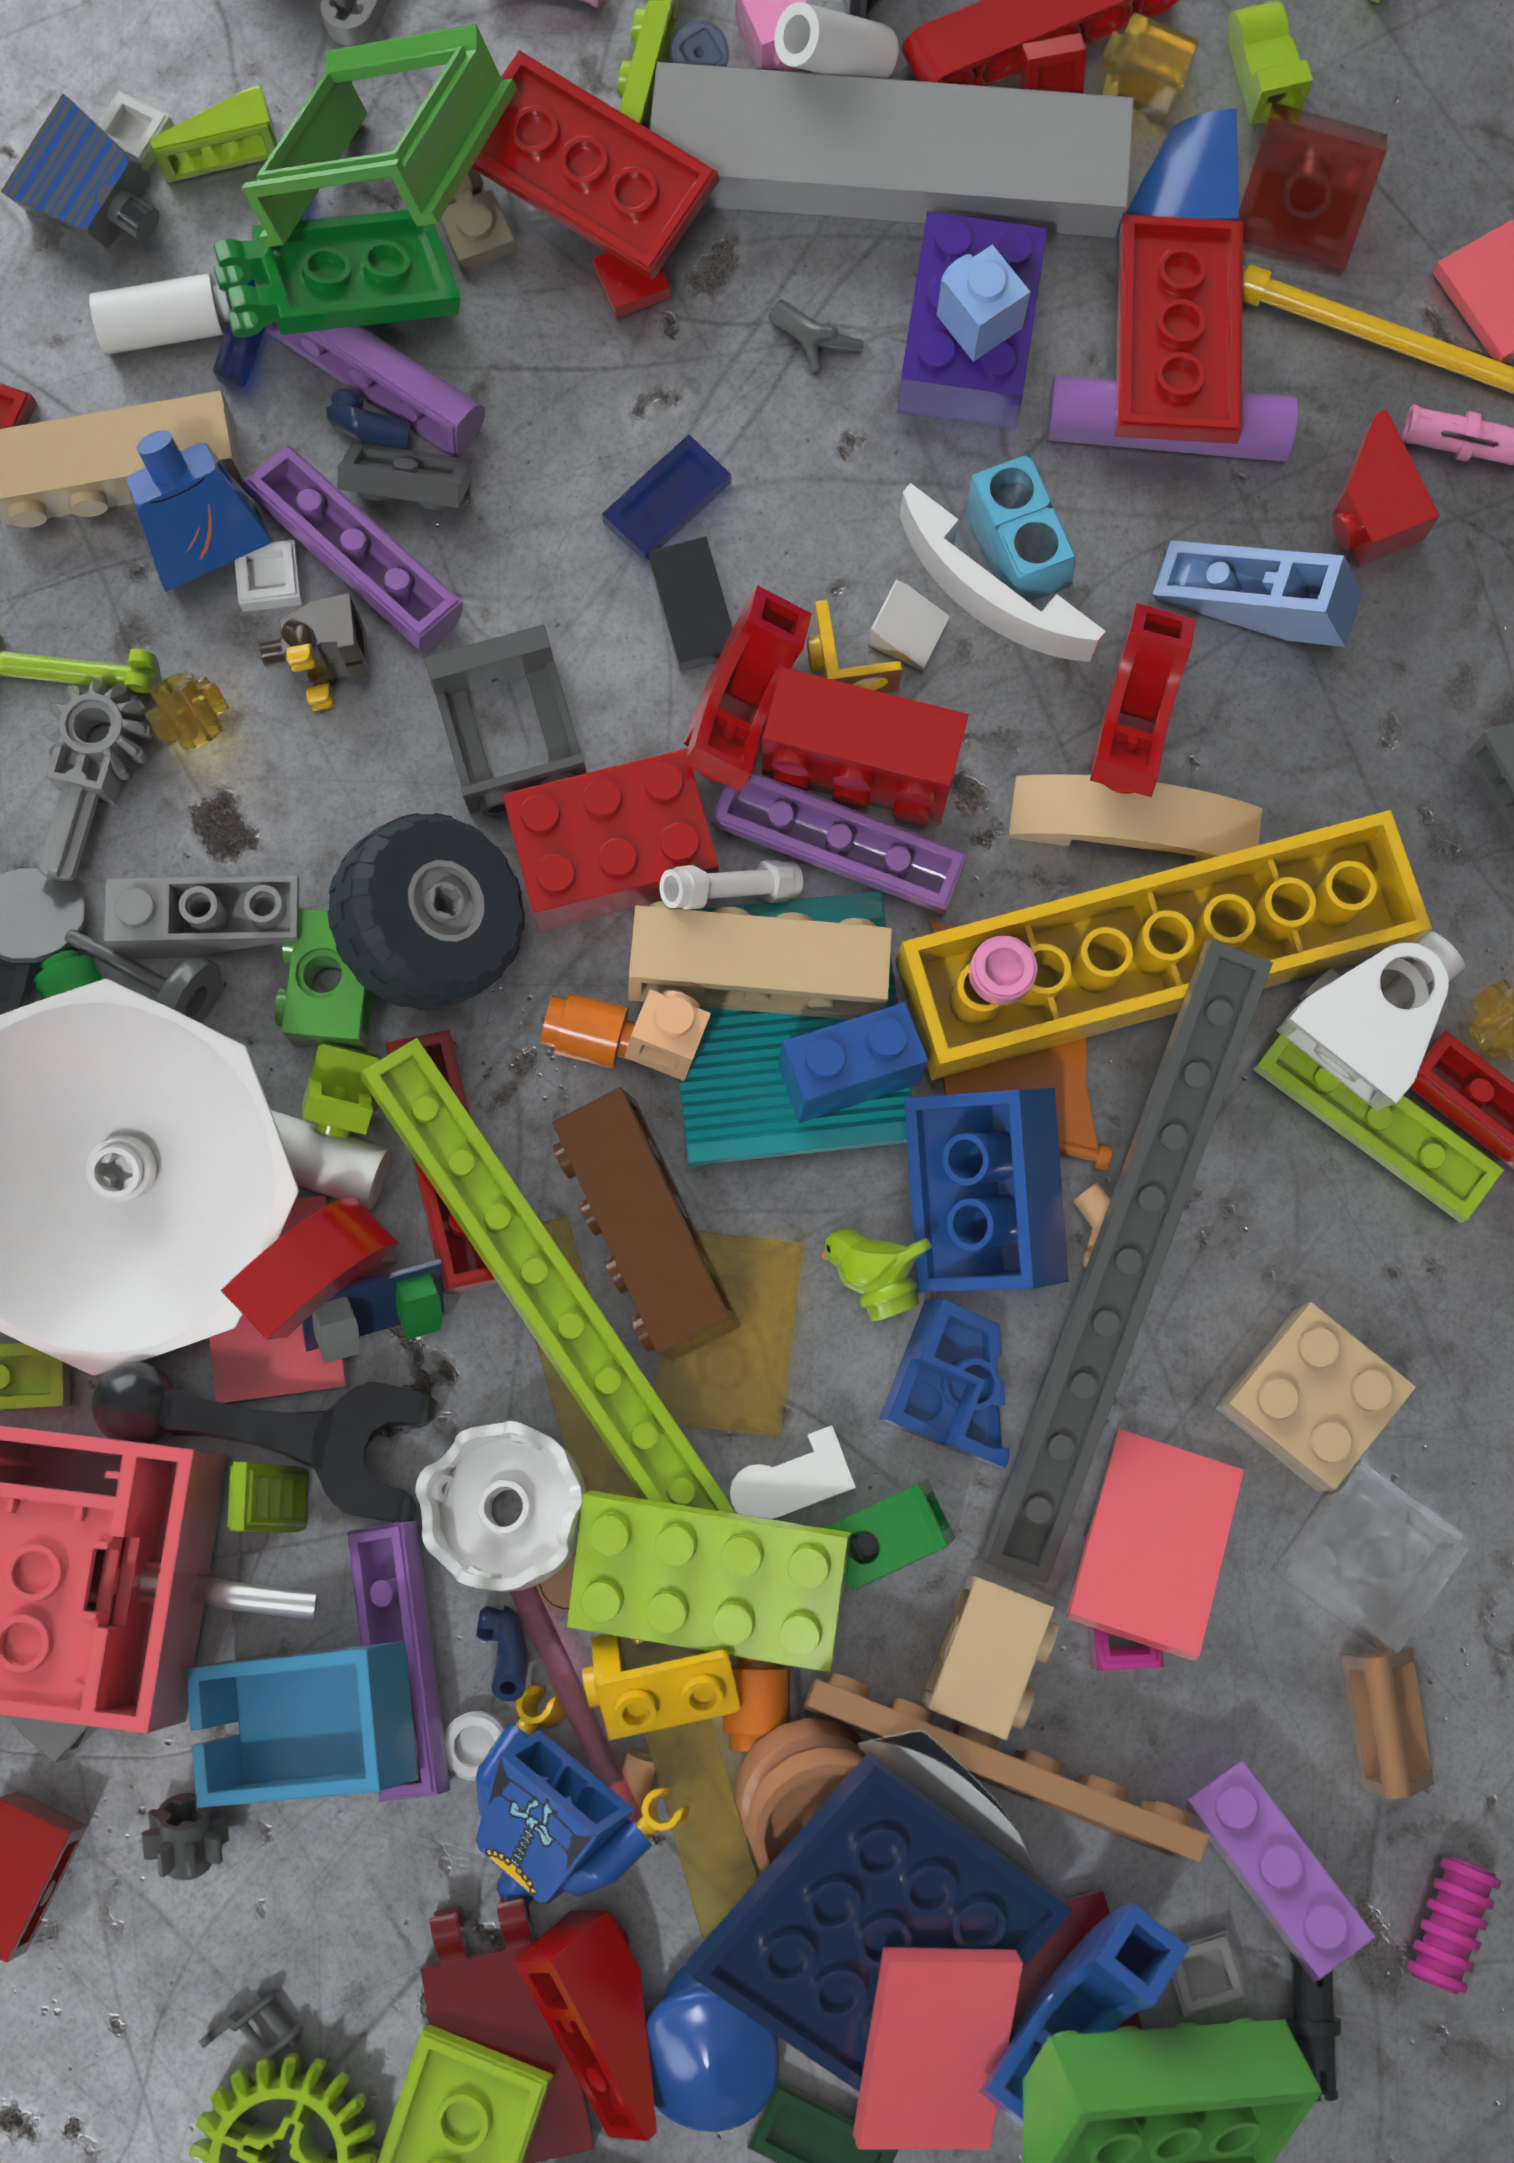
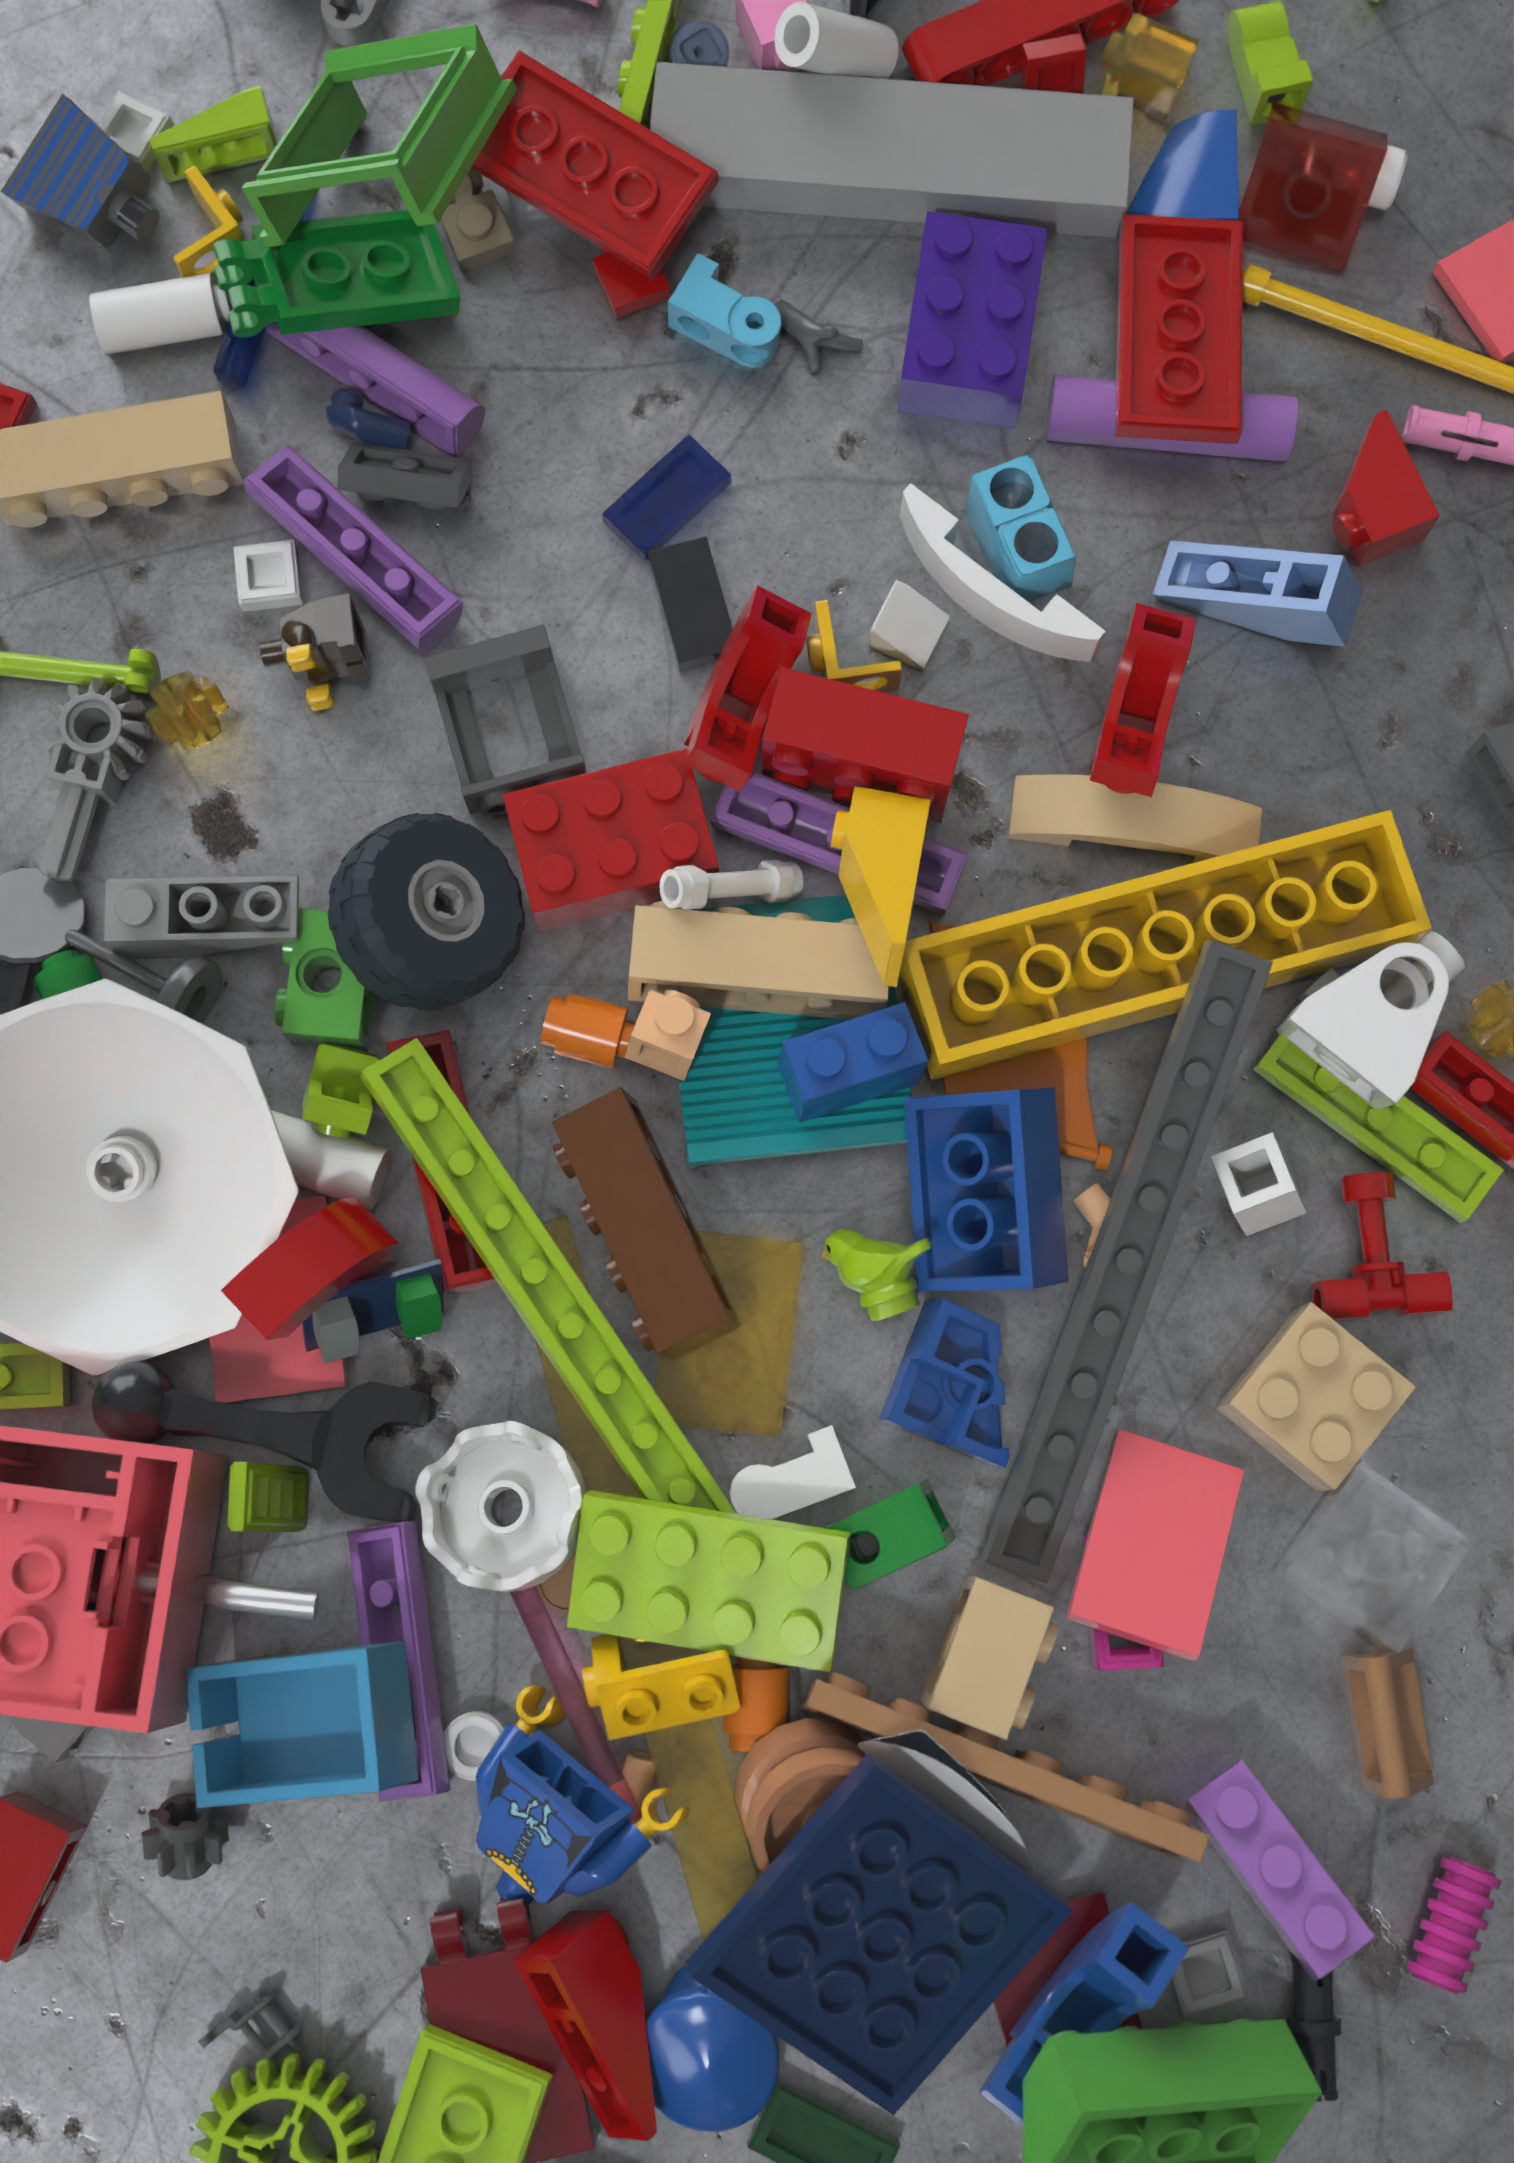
blue torso [126,430,272,592] -> none
dark blue arm [476,1605,530,1702] -> none
coral tile [852,1947,1023,2150] -> none
light blue brick [936,244,1030,362] -> none
bright pink tile [969,936,1037,1005] -> none
none -> yellow bracket [173,165,245,278]
none -> medium azure leg [668,253,781,368]
none -> yellow slope [830,786,931,987]
none -> white brick [1211,1132,1307,1236]
none -> red bar [1311,1172,1453,1321]
none -> white tile [1365,144,1408,211]

